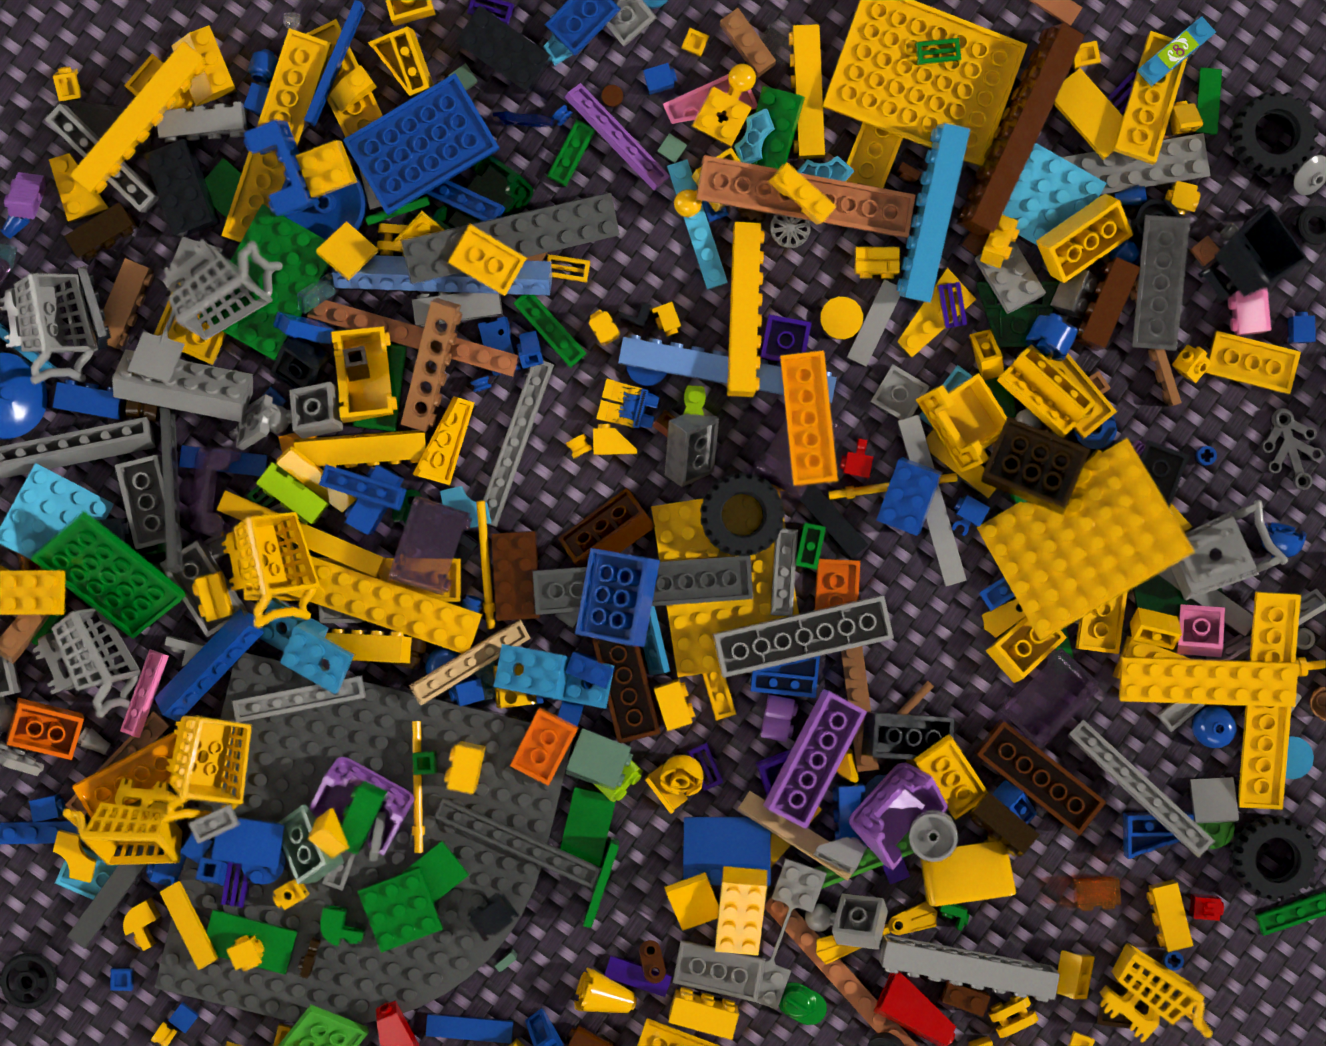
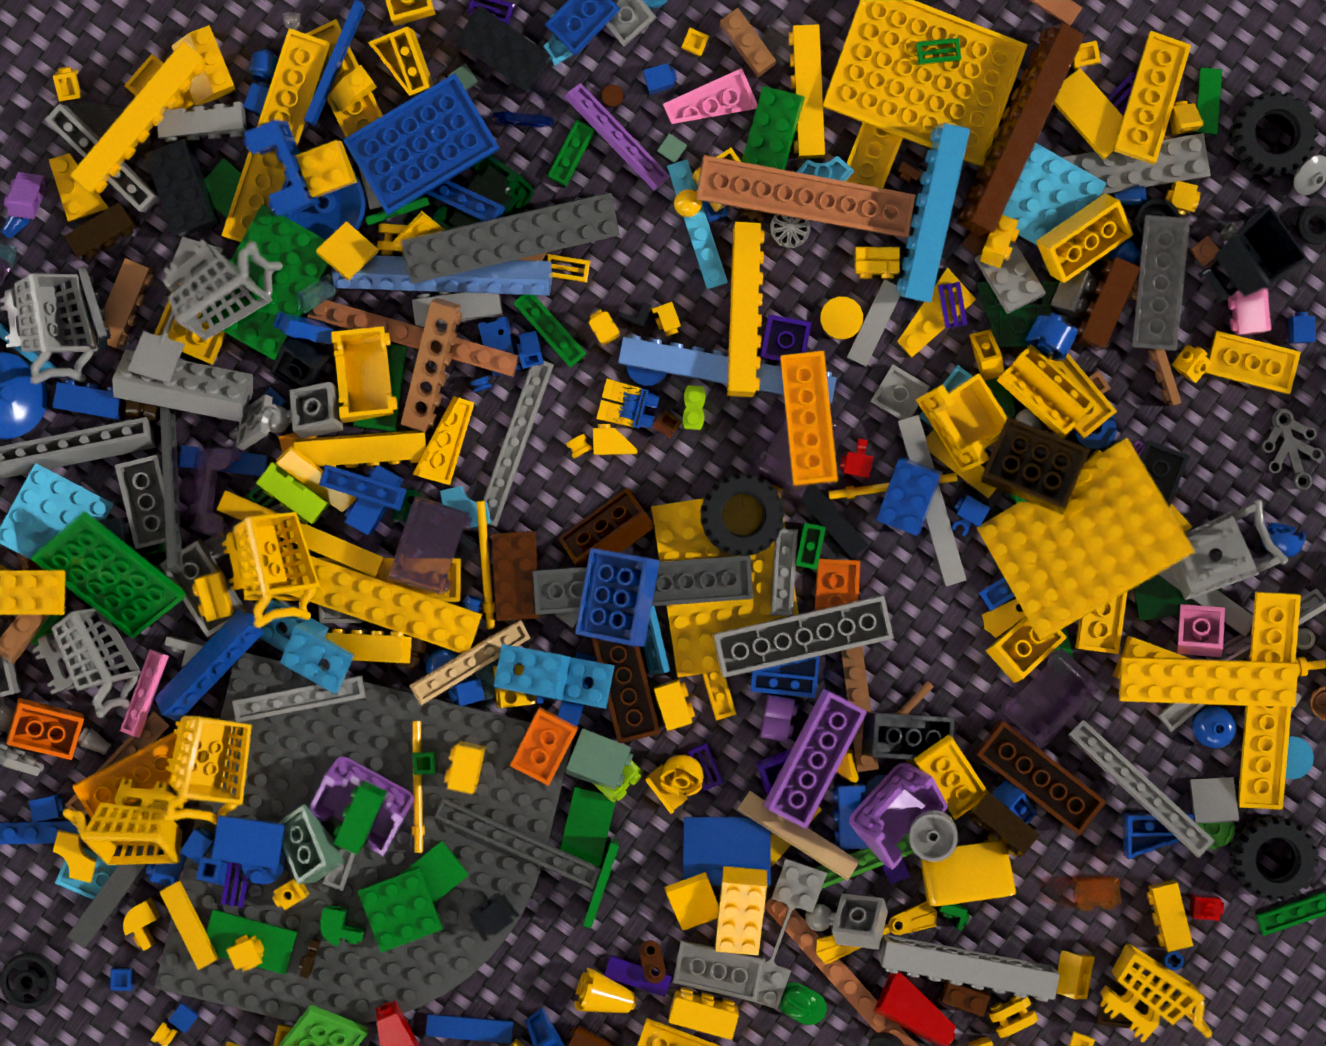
light grey plate [189,804,240,843] -> none
yellow slope [308,808,349,858] -> none
dark brown brick [343,346,371,382] -> none
light grey tile [369,812,386,862] -> none
yellow tile [447,224,527,296] -> none
sand green tile [495,949,517,972] -> none
blue bush [552,105,573,126] -> none
blue plate [565,652,614,689] -> none
flat silver slope [665,414,719,487] -> none
yellow brick [692,64,756,147] -> none
medium azure tile [734,109,775,164] -> none
yellow arch [768,163,836,225] -> none
light grey slope [814,837,866,875] -> none
yellow brick [1129,607,1182,650] -> none
dark azure plate [1137,16,1216,87] -> none
blue bush [1195,446,1217,466] -> none

